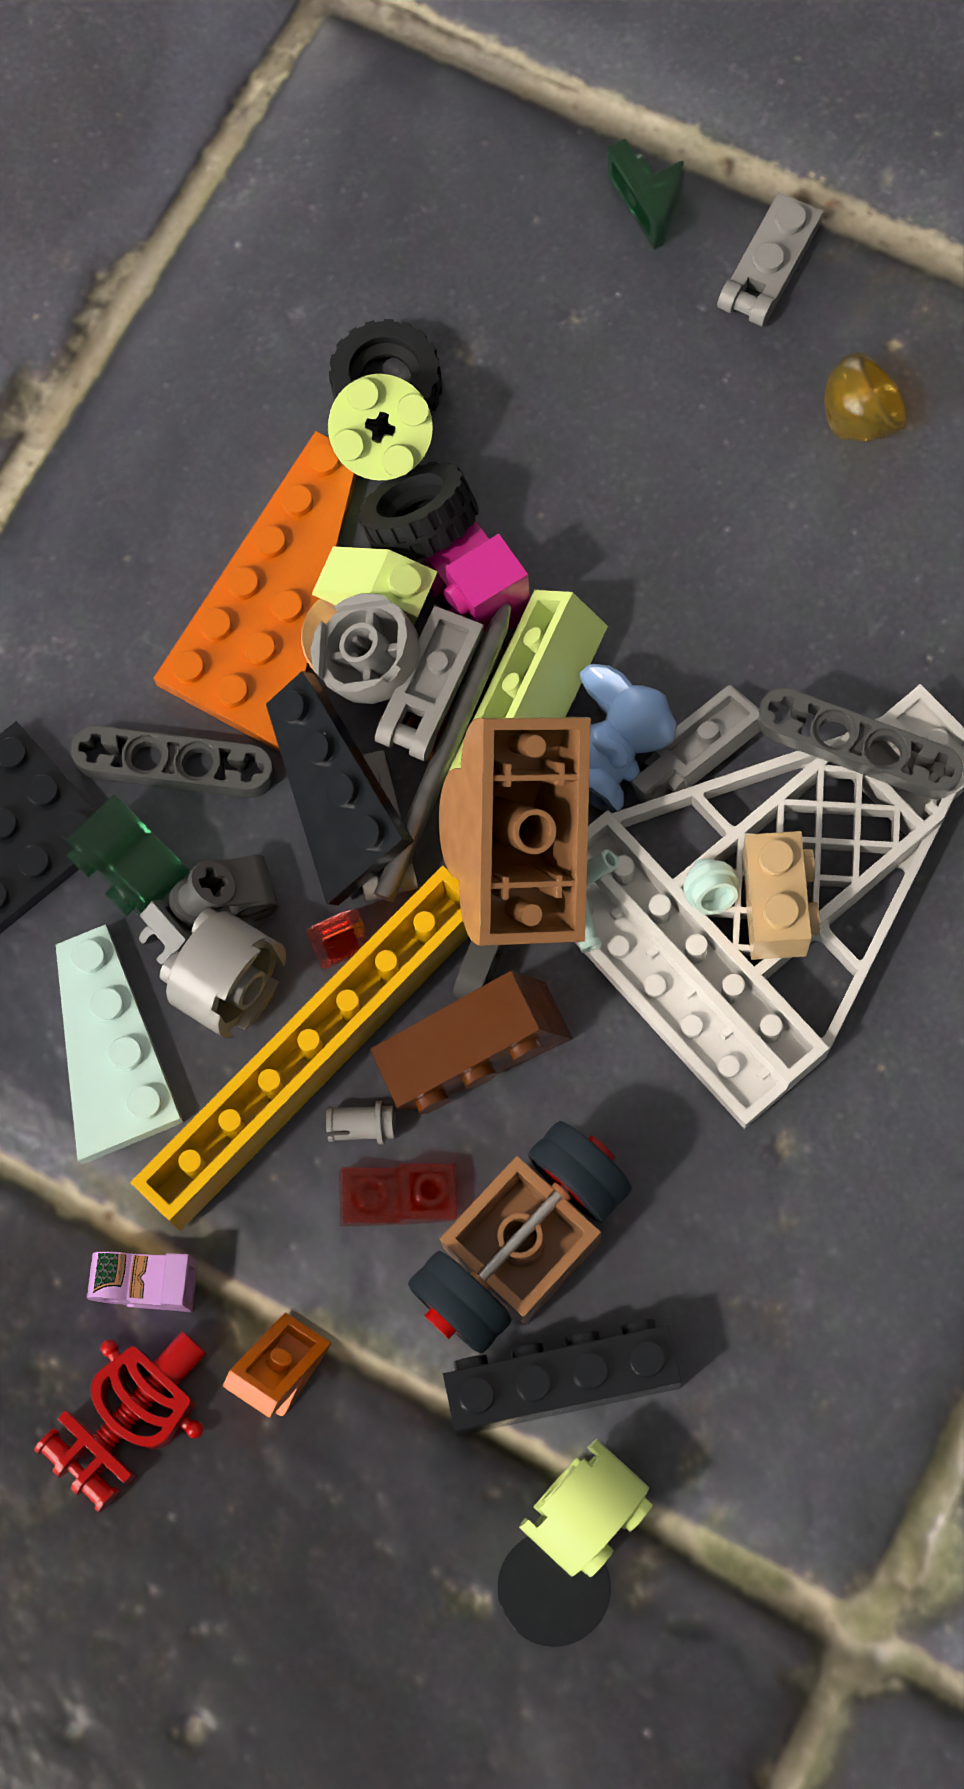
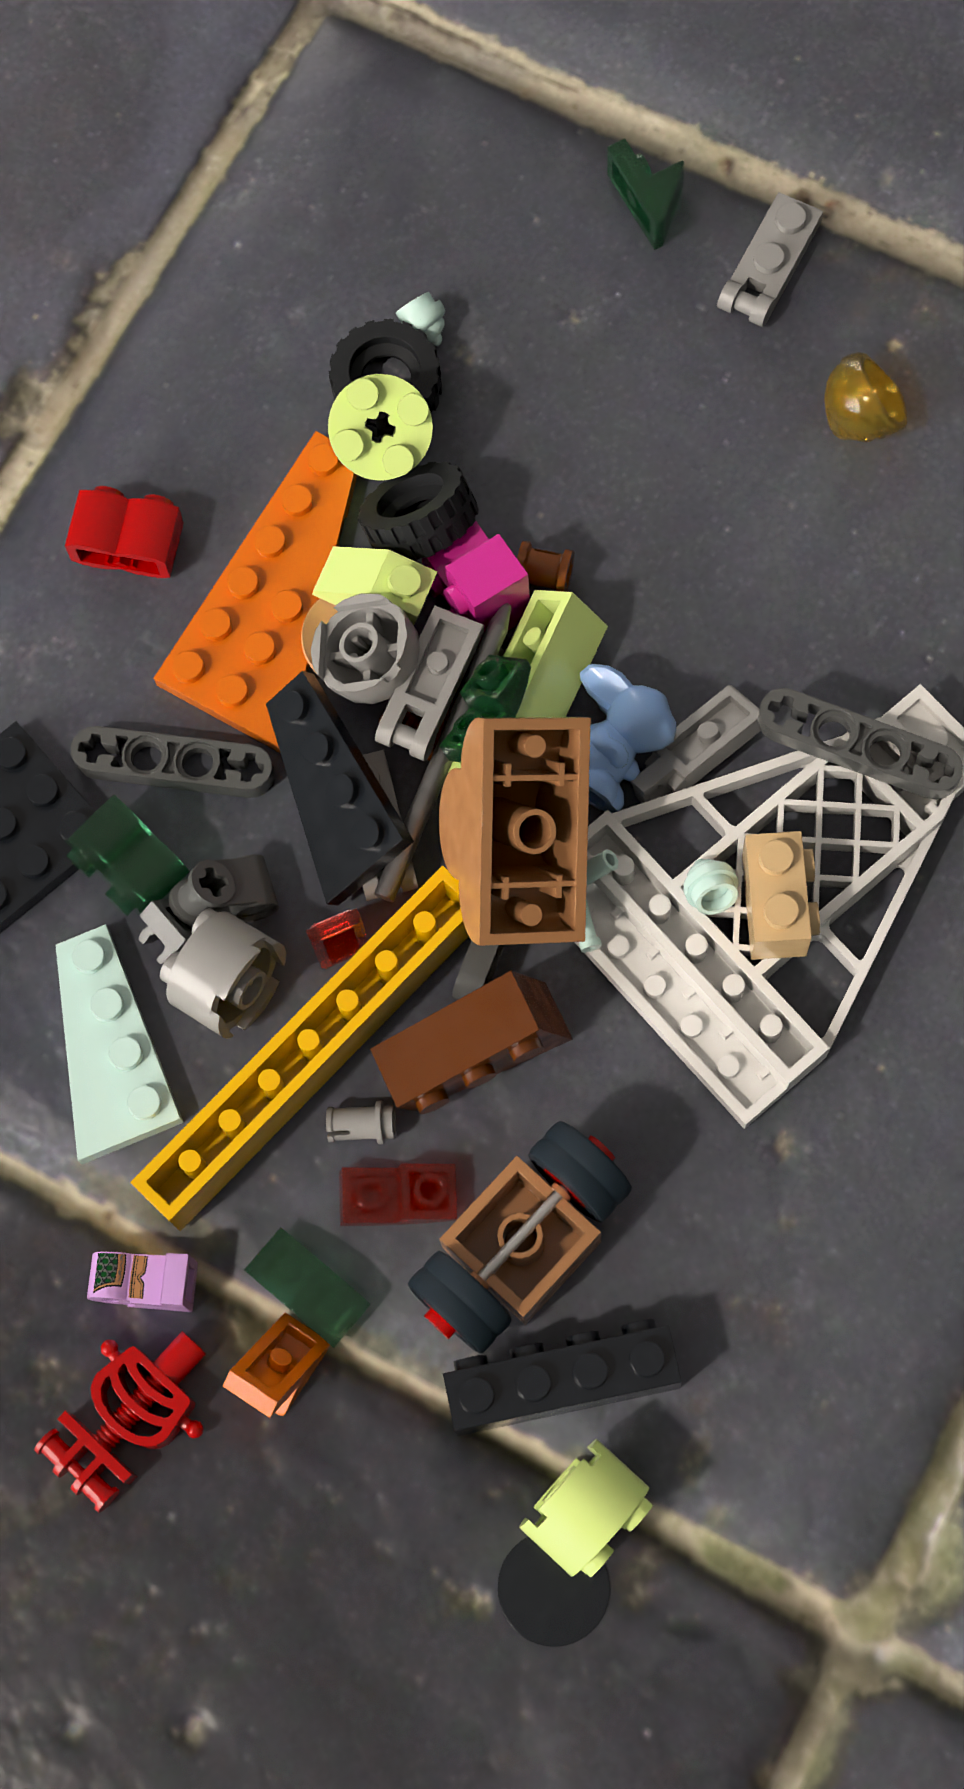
none -> red brick [65,486,184,578]
none -> clear green slope [244,1227,371,1348]
none -> light aqua plate [395,292,445,347]
none -> clear green slope [439,655,531,763]
none -> dark orange bush [517,540,575,592]

